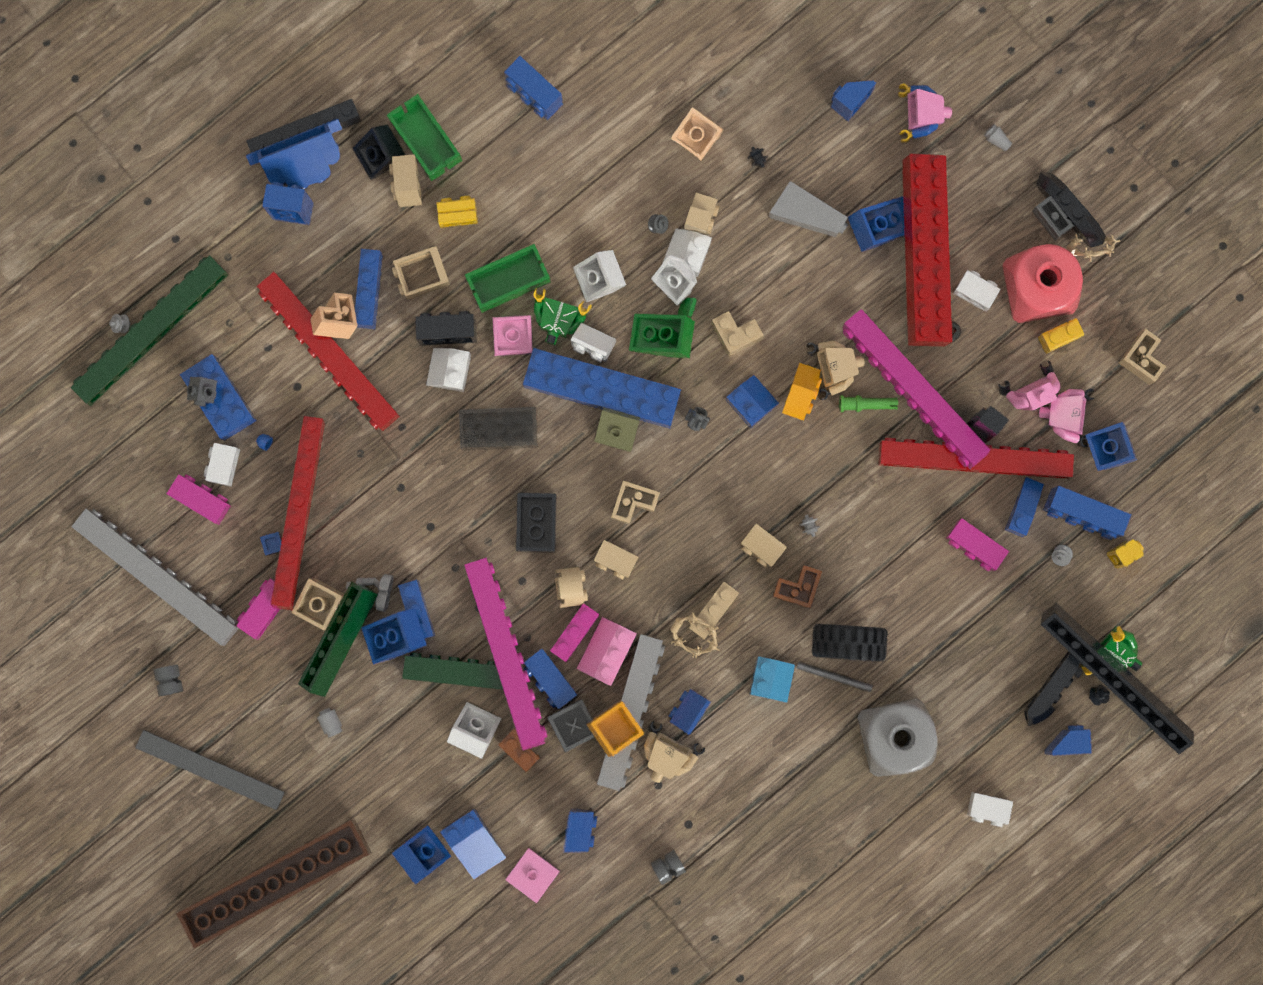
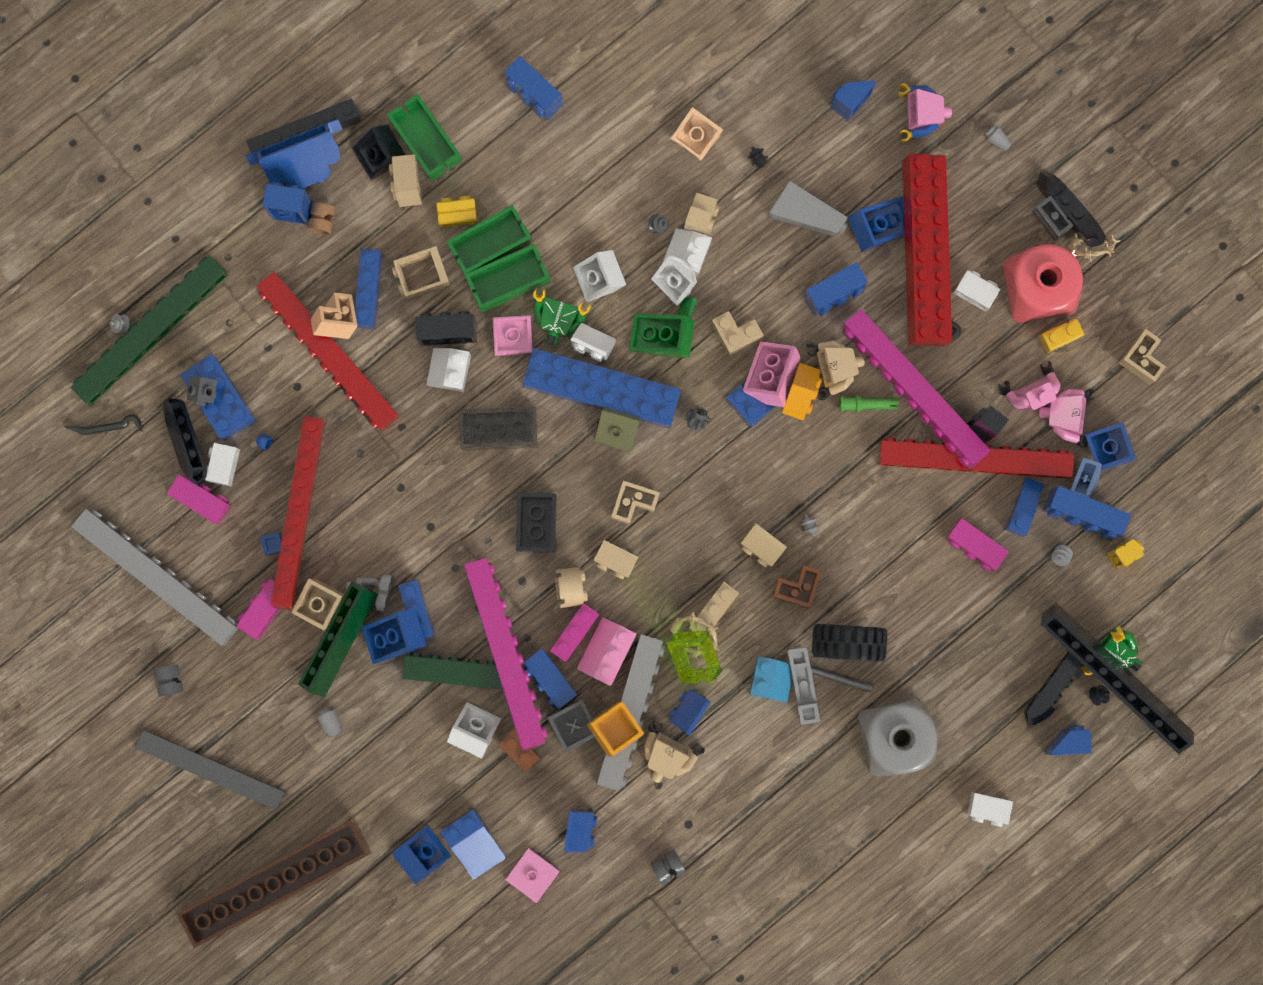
none -> pearl dark grey piece [64,414,143,435]
none -> black brick [163,398,207,485]
none -> medium nougat wheel [307,202,336,235]
none -> green piece [446,205,533,275]
none -> clear neon green window [667,630,722,684]
none -> bright pink slope [743,341,801,407]
none -> light grey slope [788,646,820,725]
none -> blue brick [804,262,868,316]
none -> medium blue slope [1071,458,1102,498]

